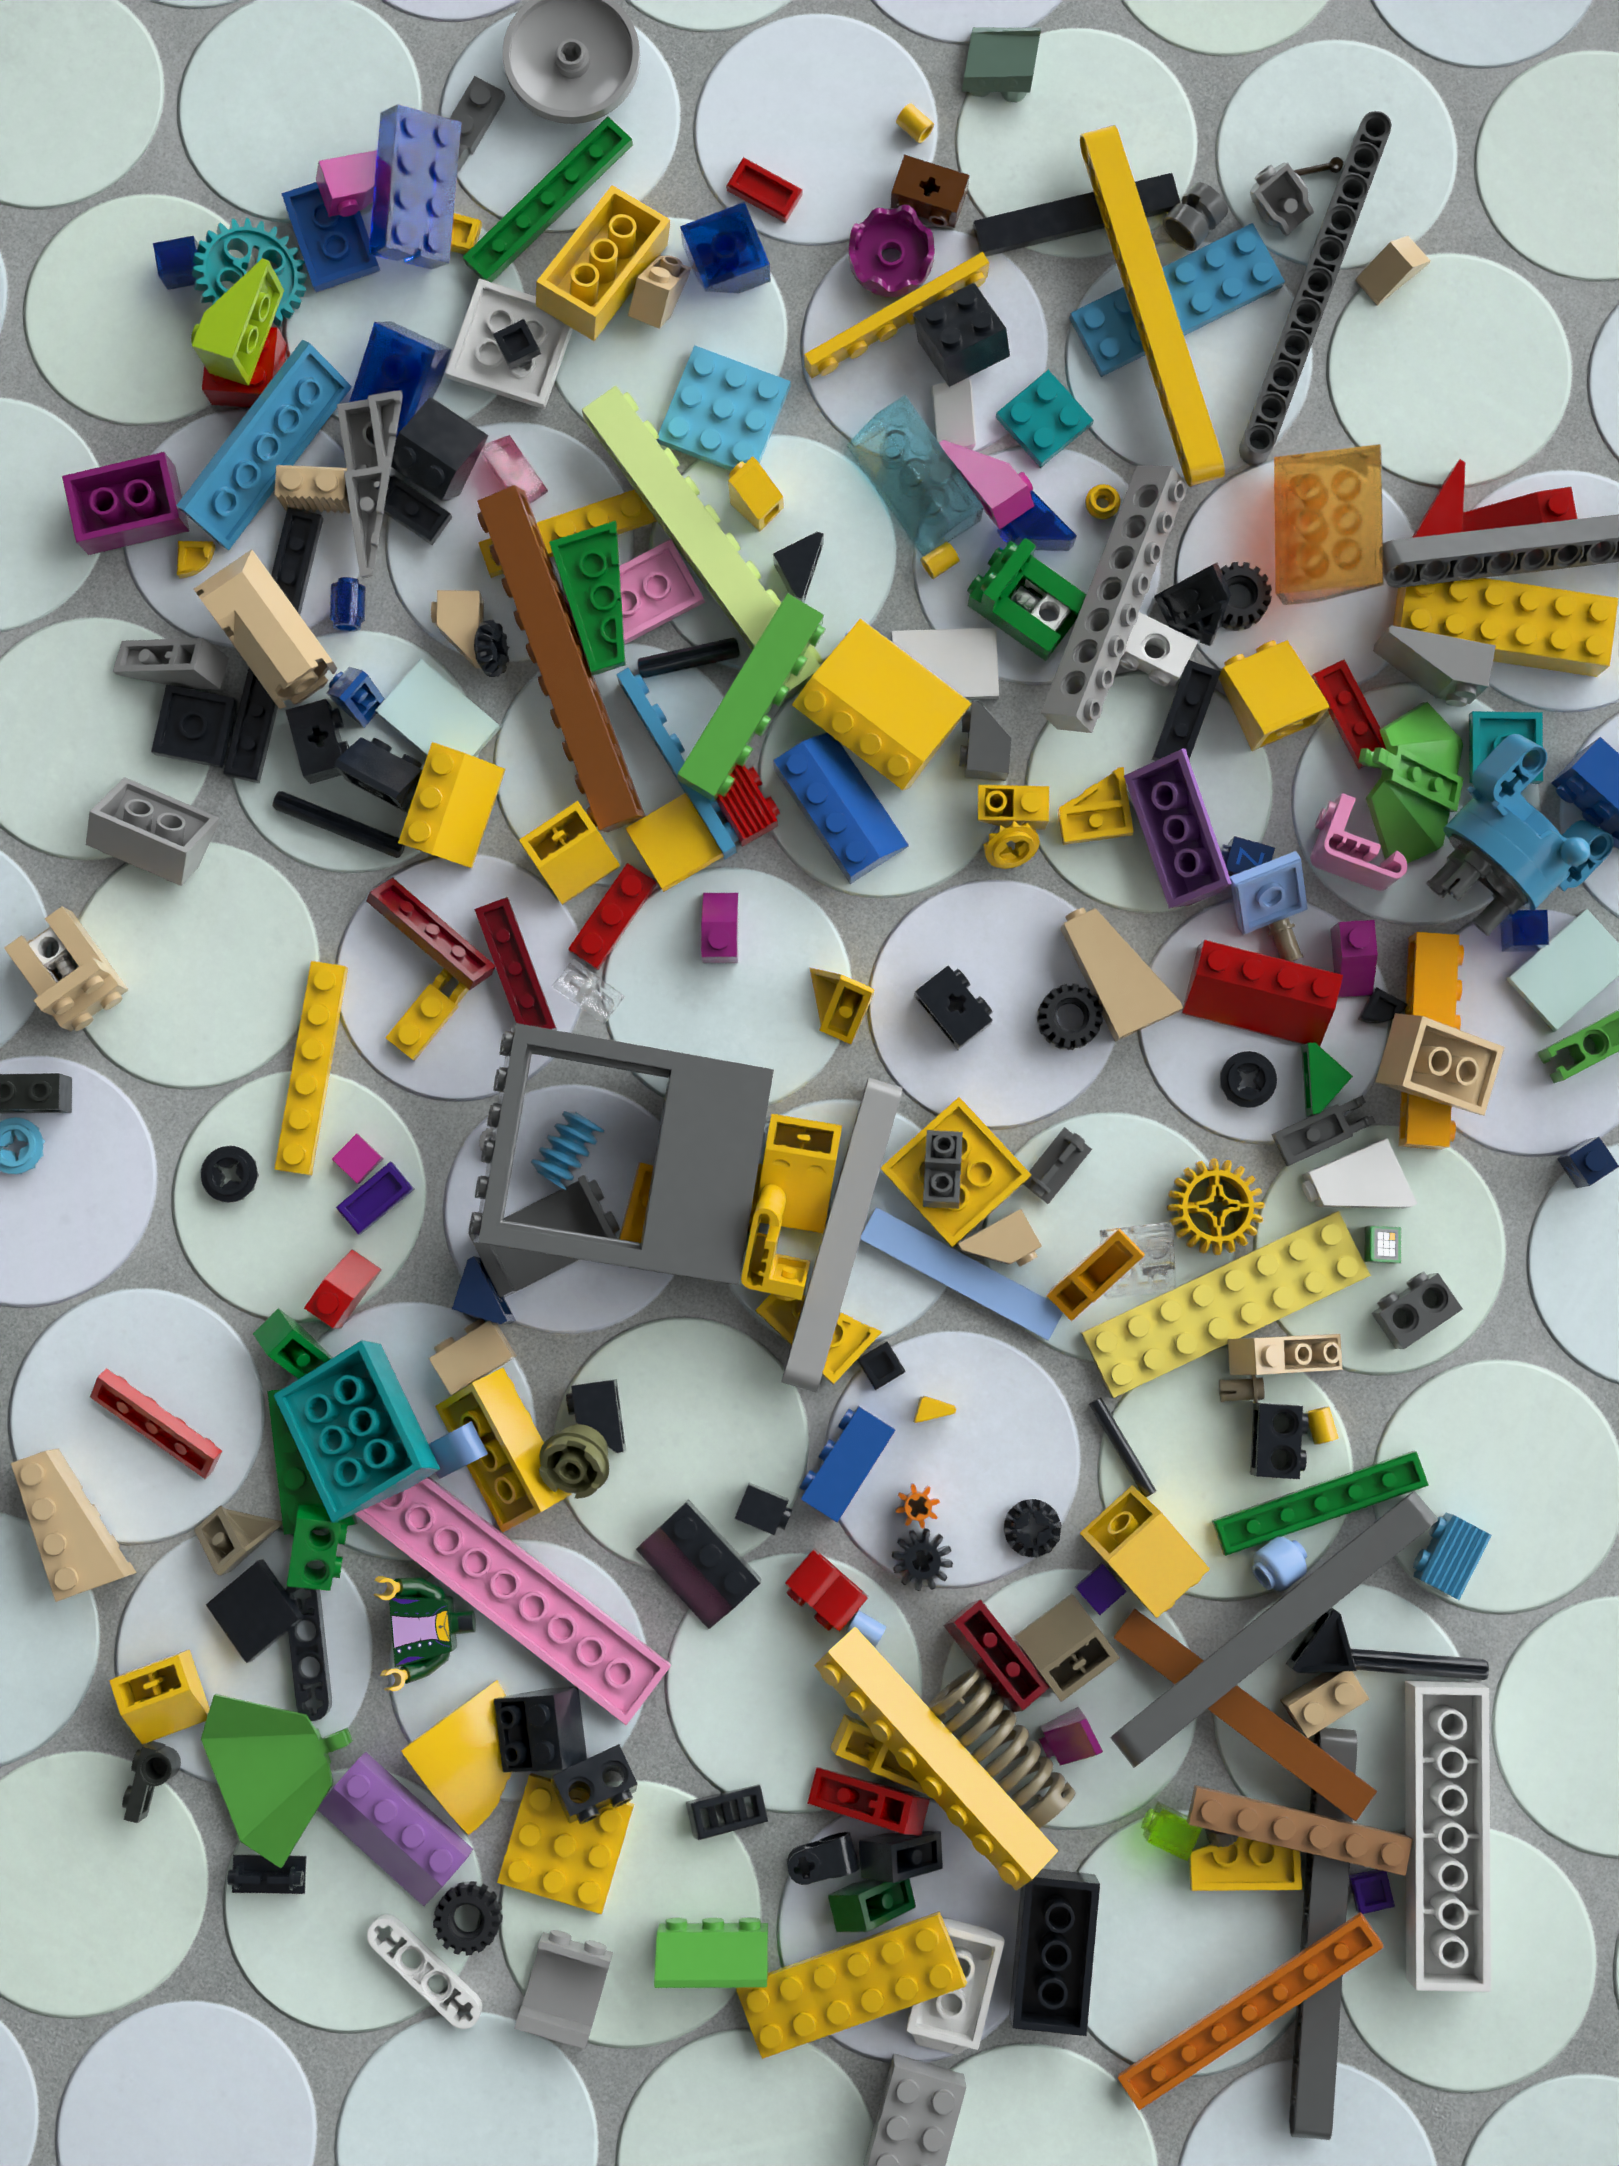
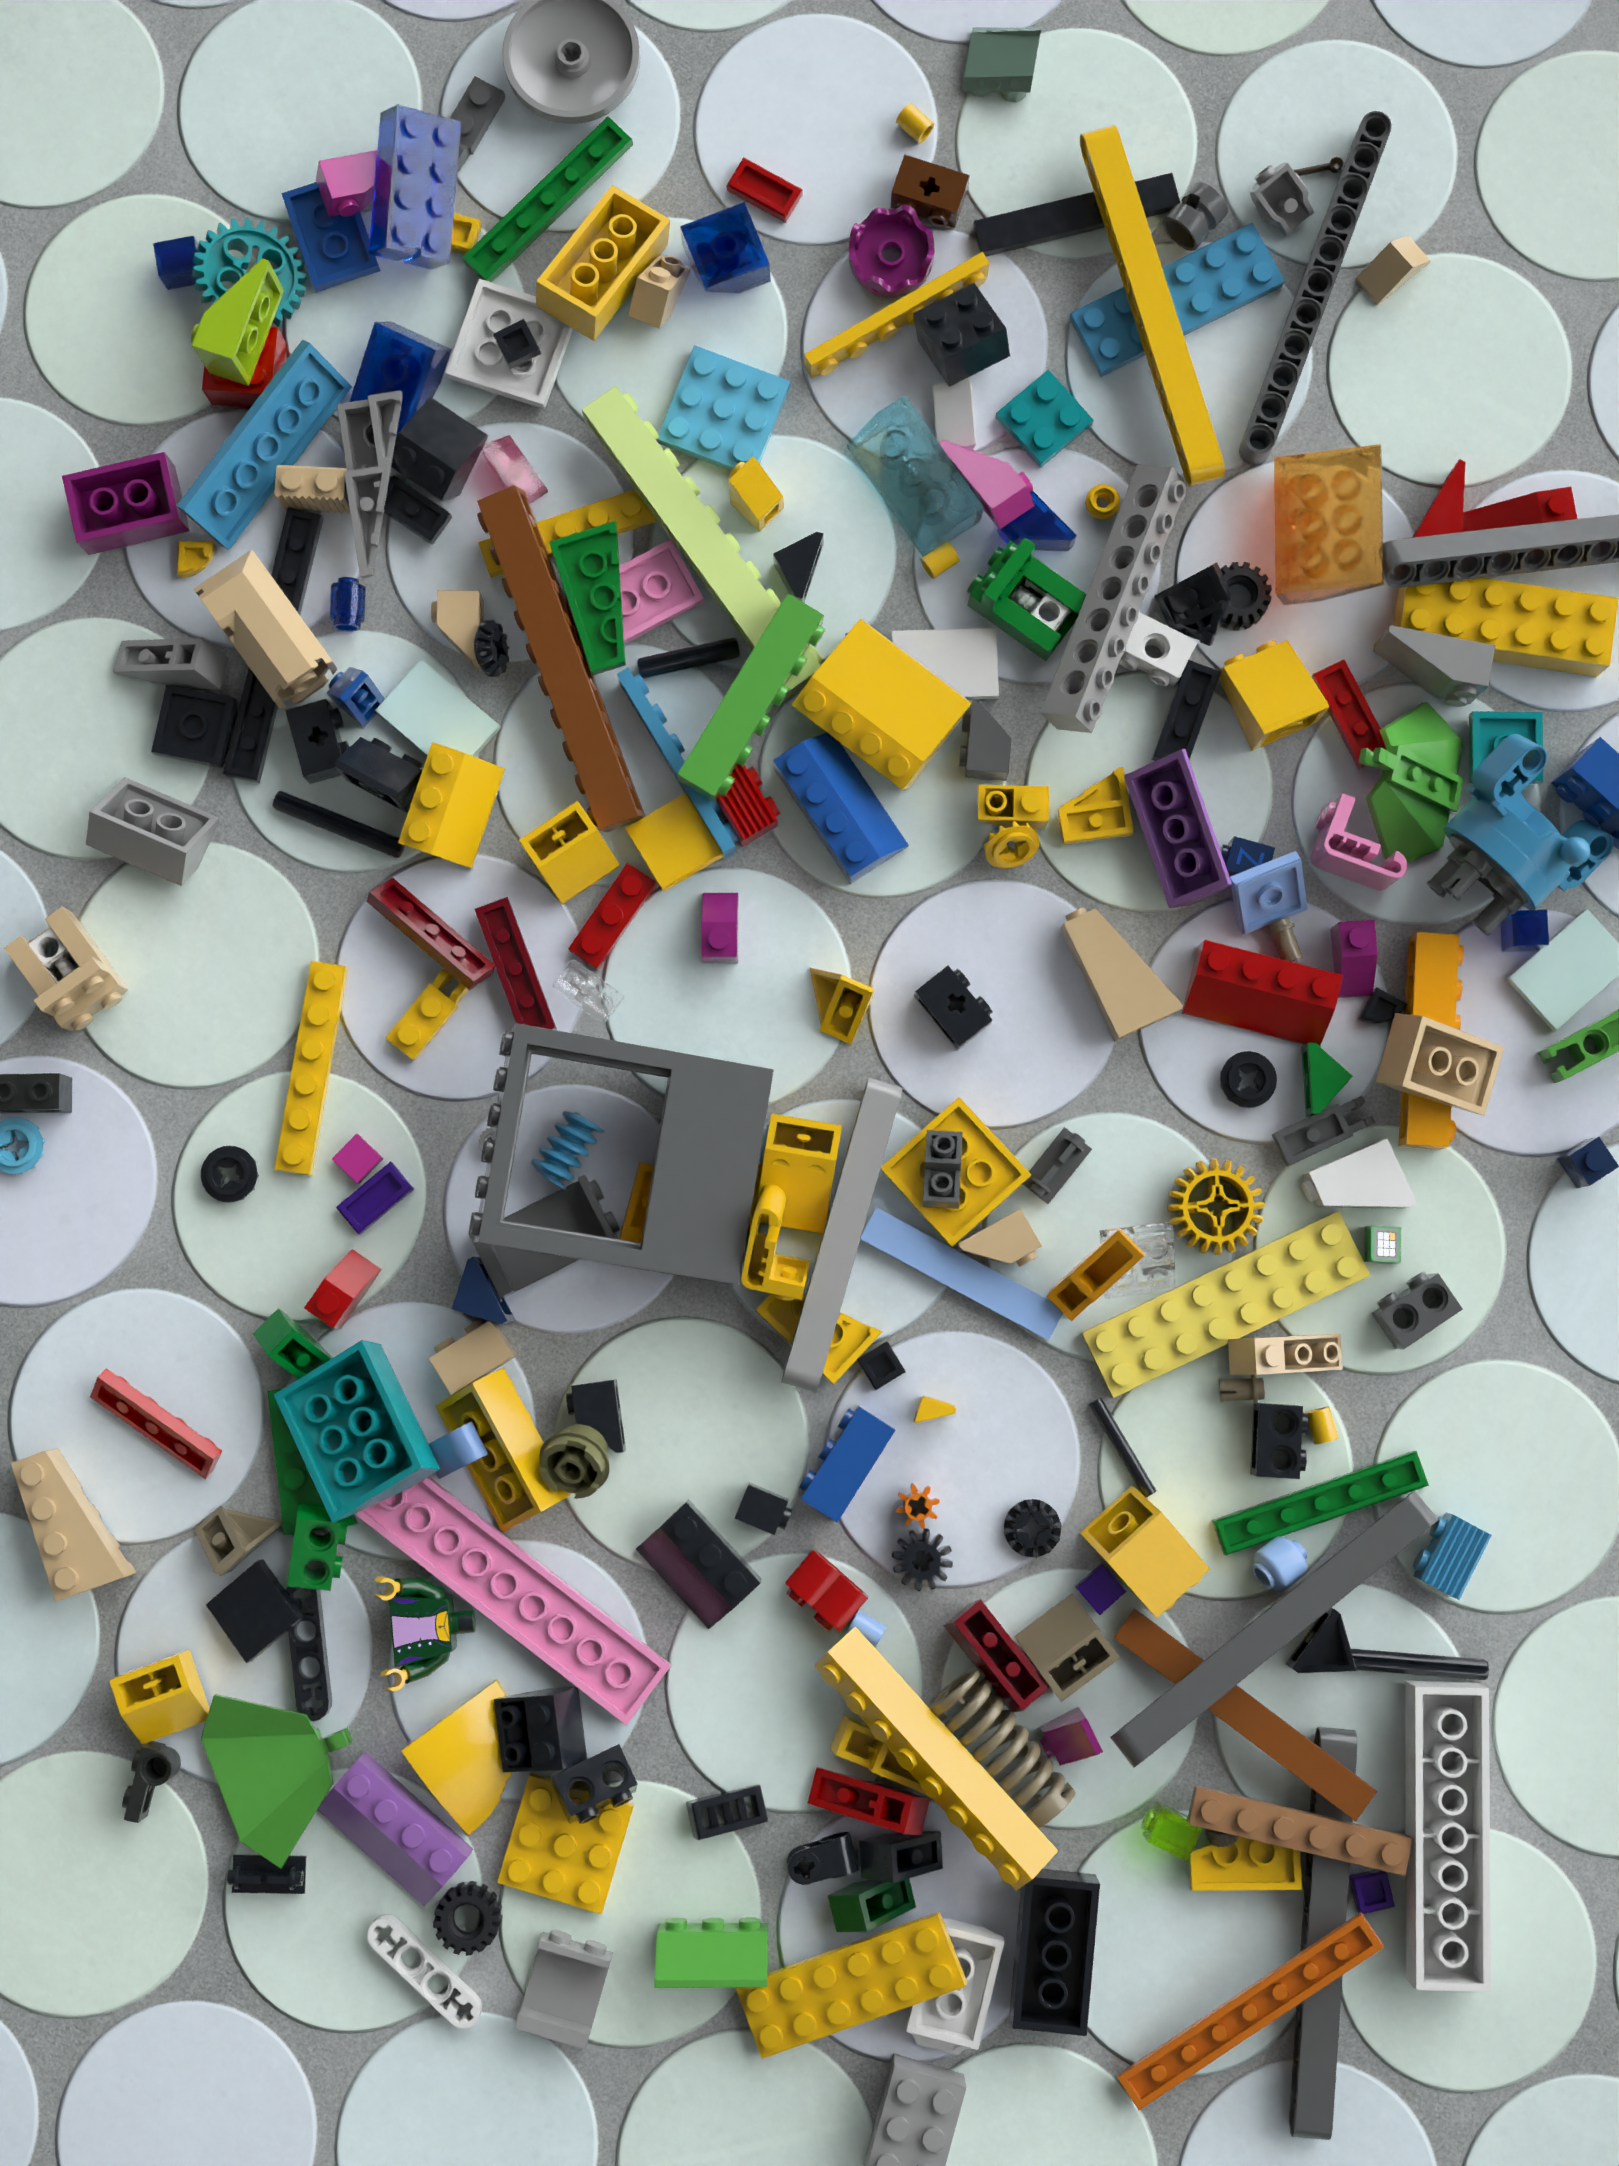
black tyre [1037,984,1103,1050] -> none
tan brick [1280,1671,1369,1738] -> none

